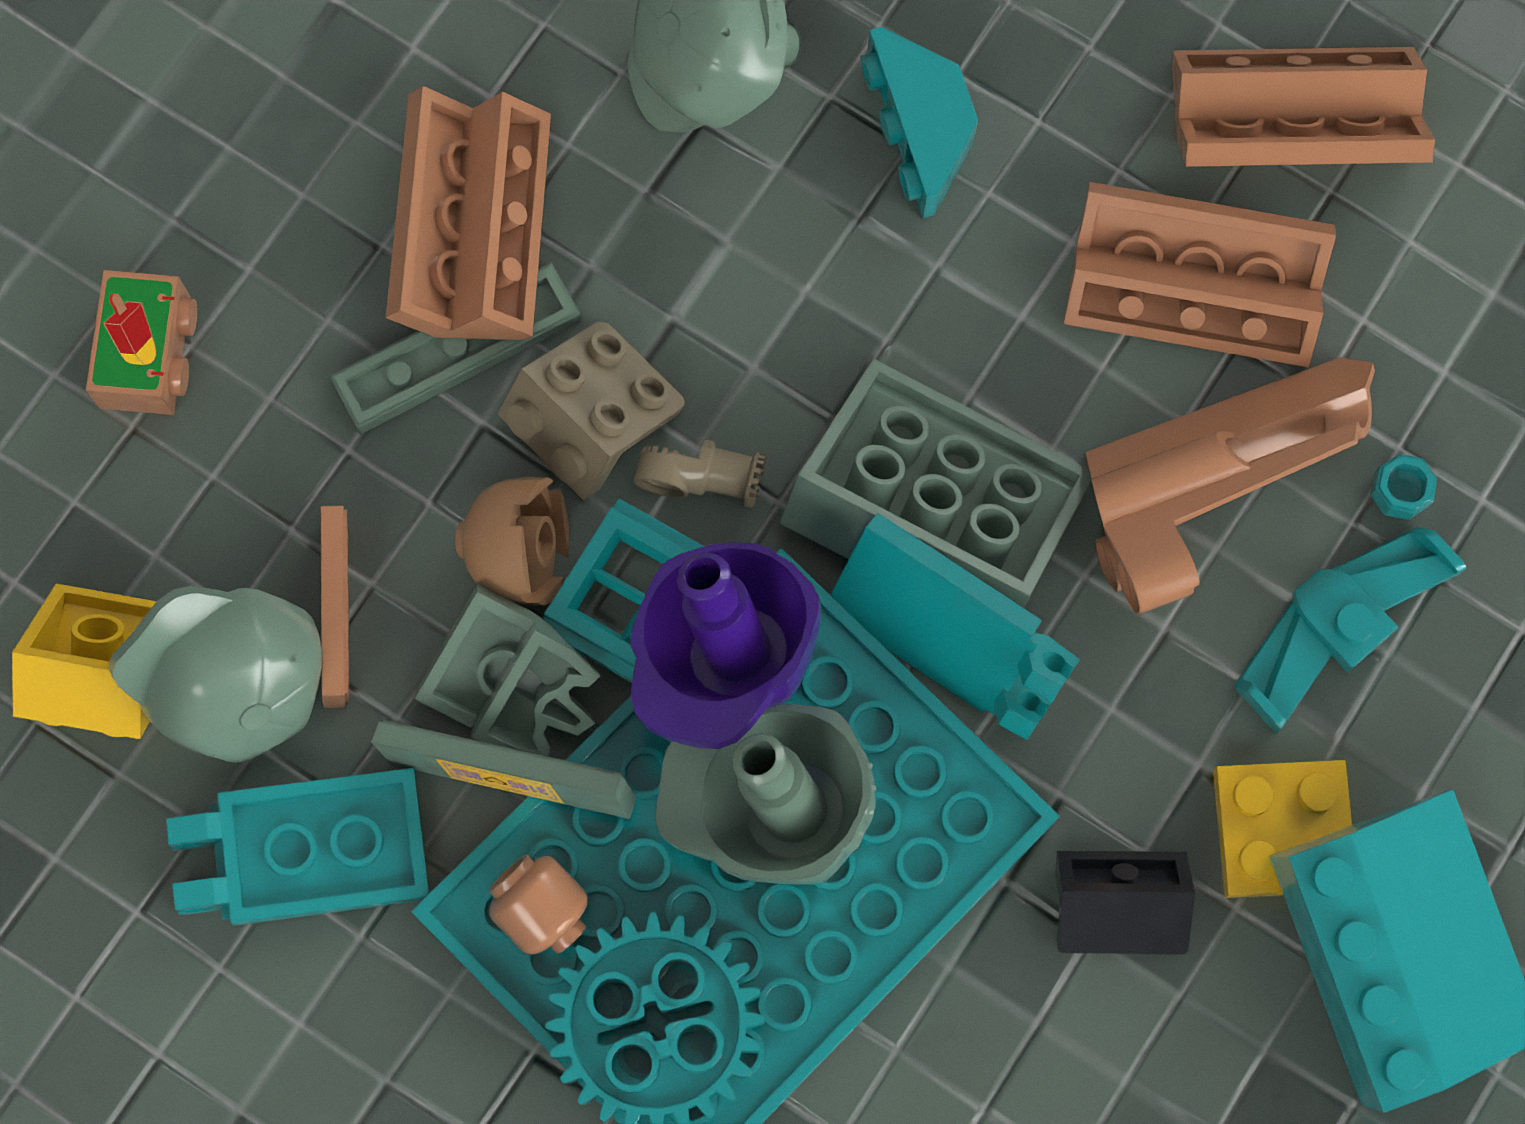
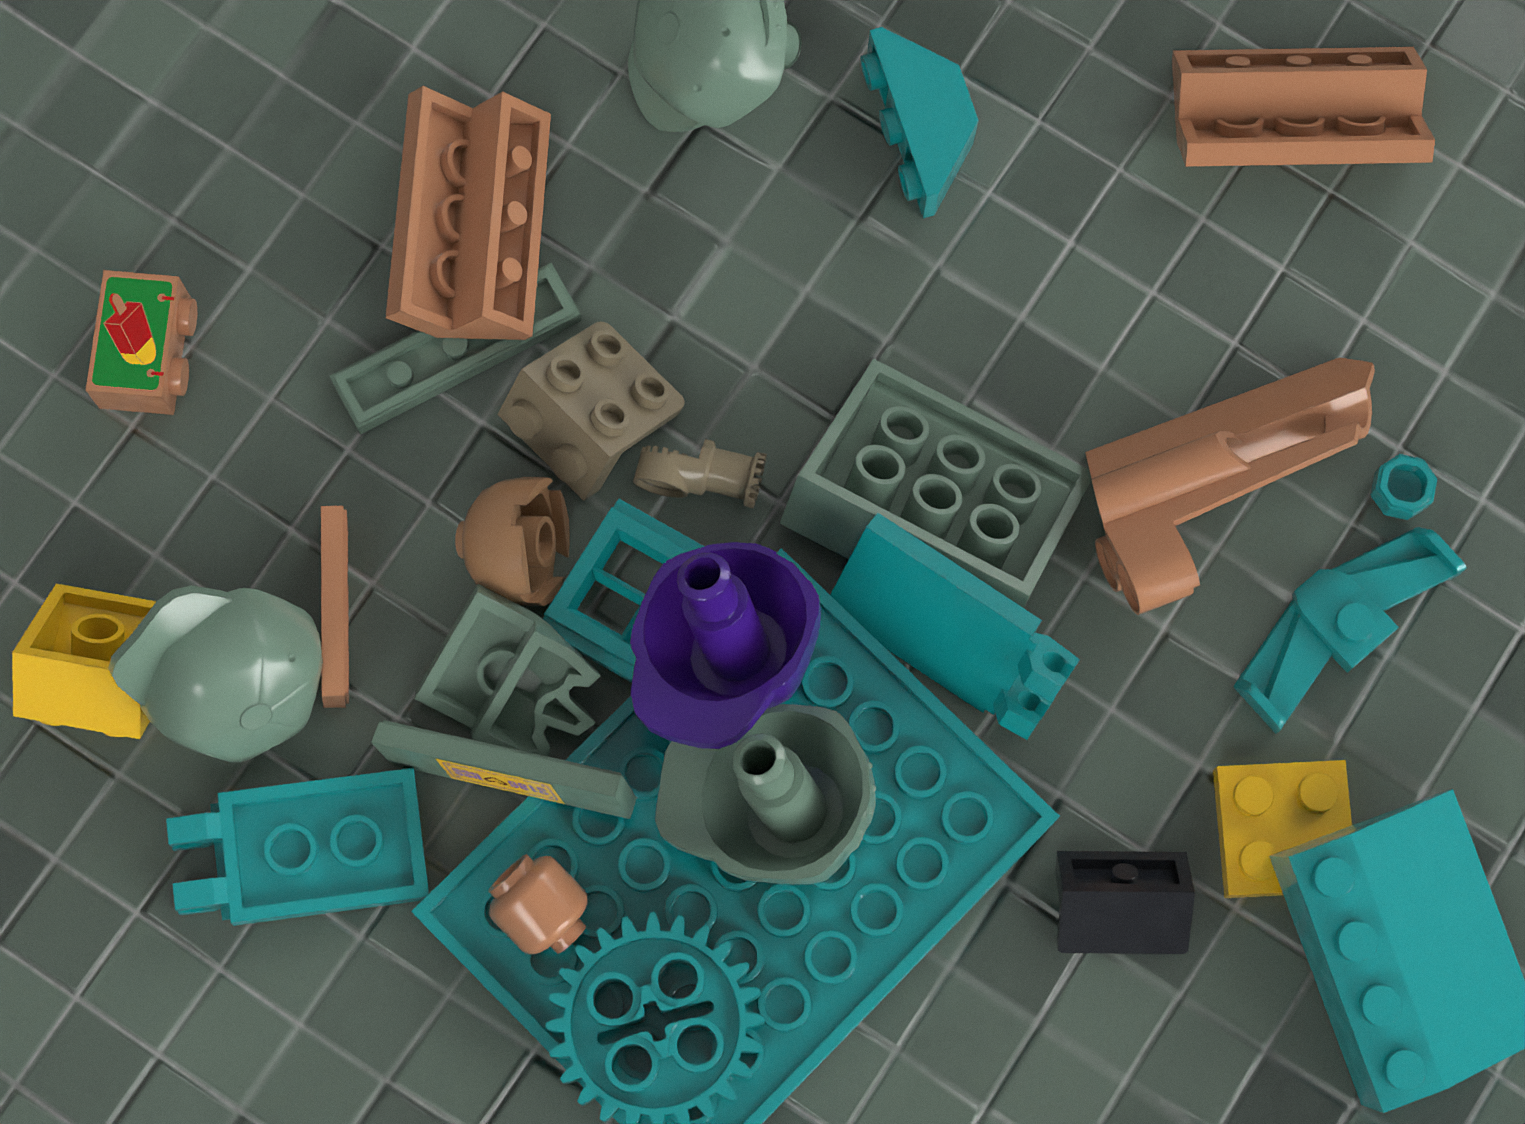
nougat slope [1064,182,1336,368] -> none

